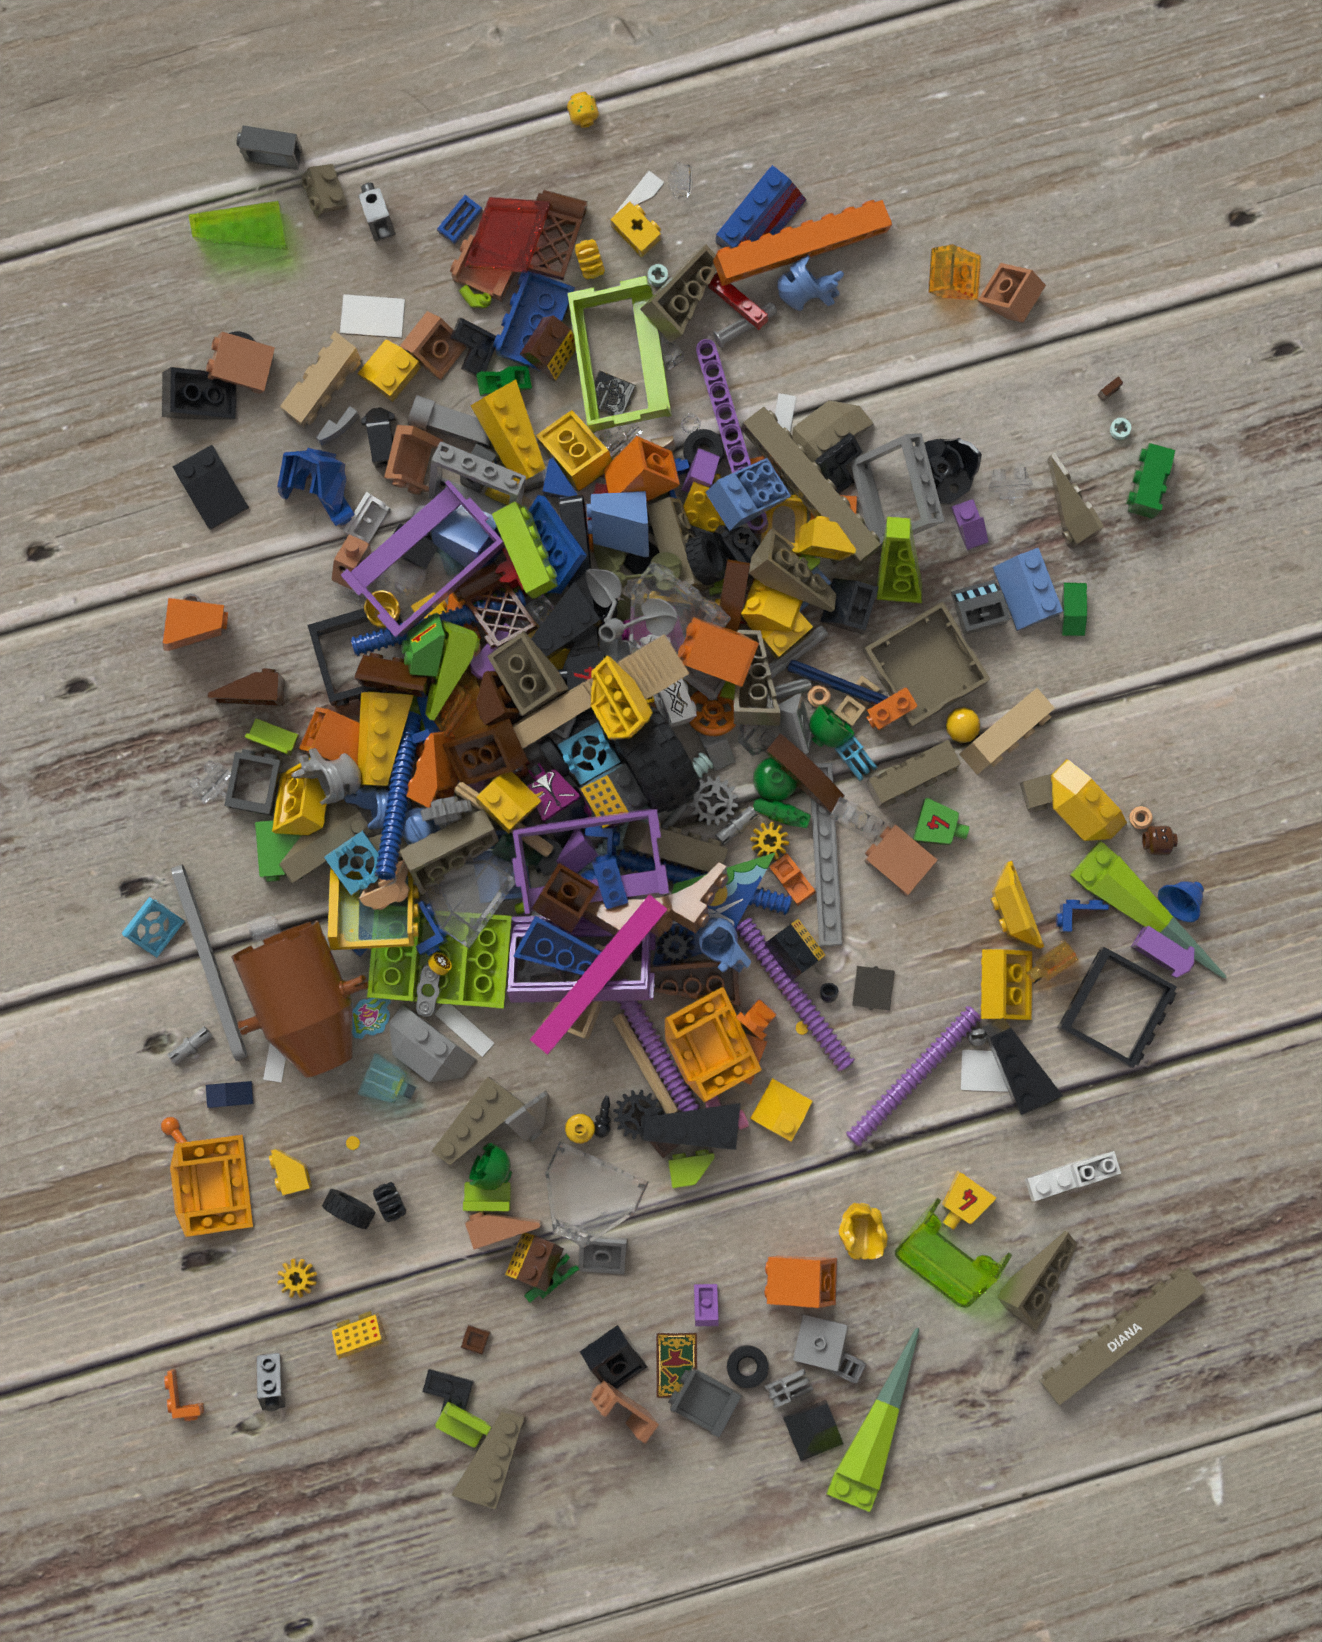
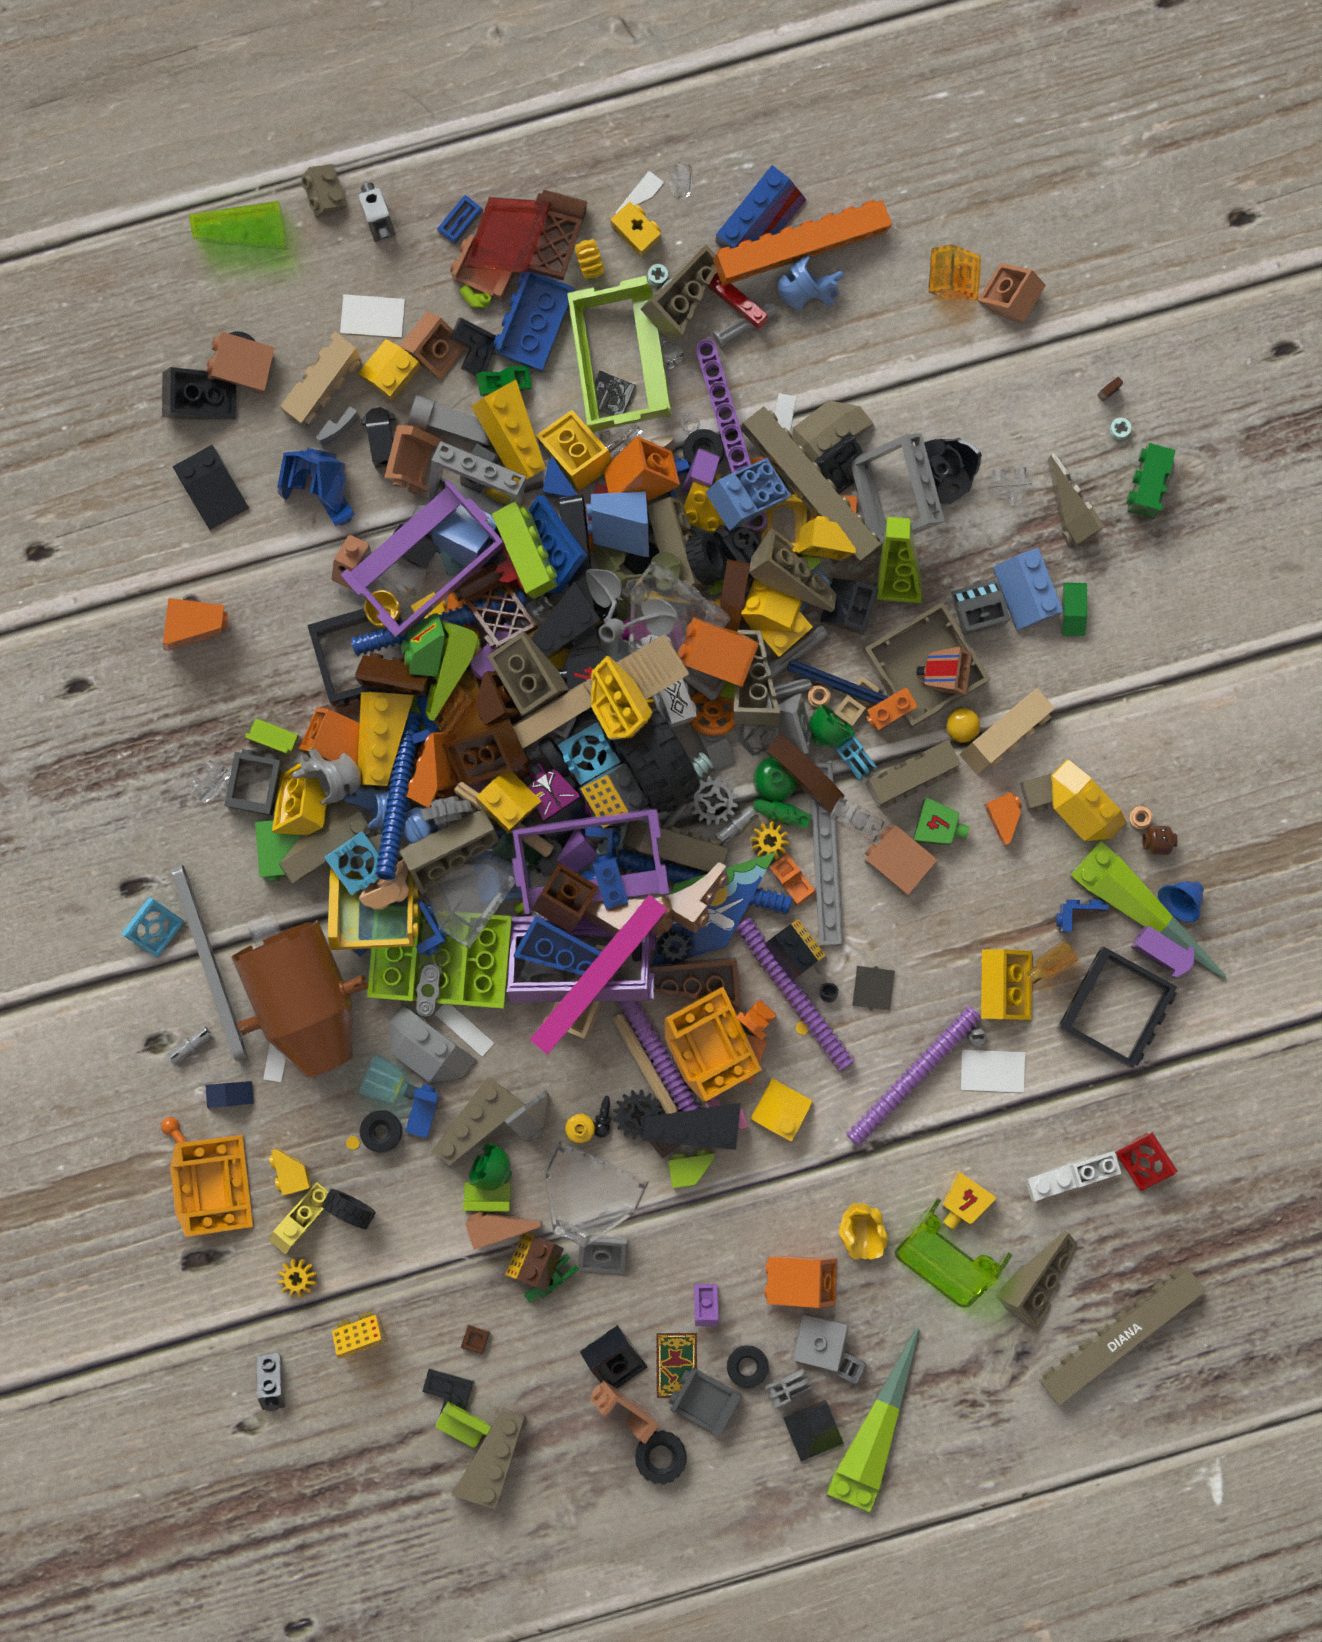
orange bracket [164,1369,204,1421] -> none
reddish brown slope [208,668,285,706] -> none
dark grey window [236,125,302,170] -> none
white hinge [343,492,390,544] -> none
sticker [352,998,391,1039] -> none
black gear [373,1182,406,1223] -> none
yellow tile [428,952,452,975] -> none
reddish brown slope [520,315,576,381] -> none
yellow head [567,92,599,128] -> none
medium blue piece [699,917,751,972] -> none
medium lavender slope [951,499,988,550] -> none
black wedge [982,1018,1063,1115] -> none
yellow wedge [990,861,1045,949] -> none
none -> light yellow slope [268,1182,329,1255]
none -> black tyre [359,1110,402,1152]
none -> blue bracket [405,1084,440,1138]
none -> black tyre [635,1430,687,1485]
none -> nougat torso [917,647,972,695]
none -> orange slope [984,792,1022,846]
none -> red piece [1115,1132,1178,1192]

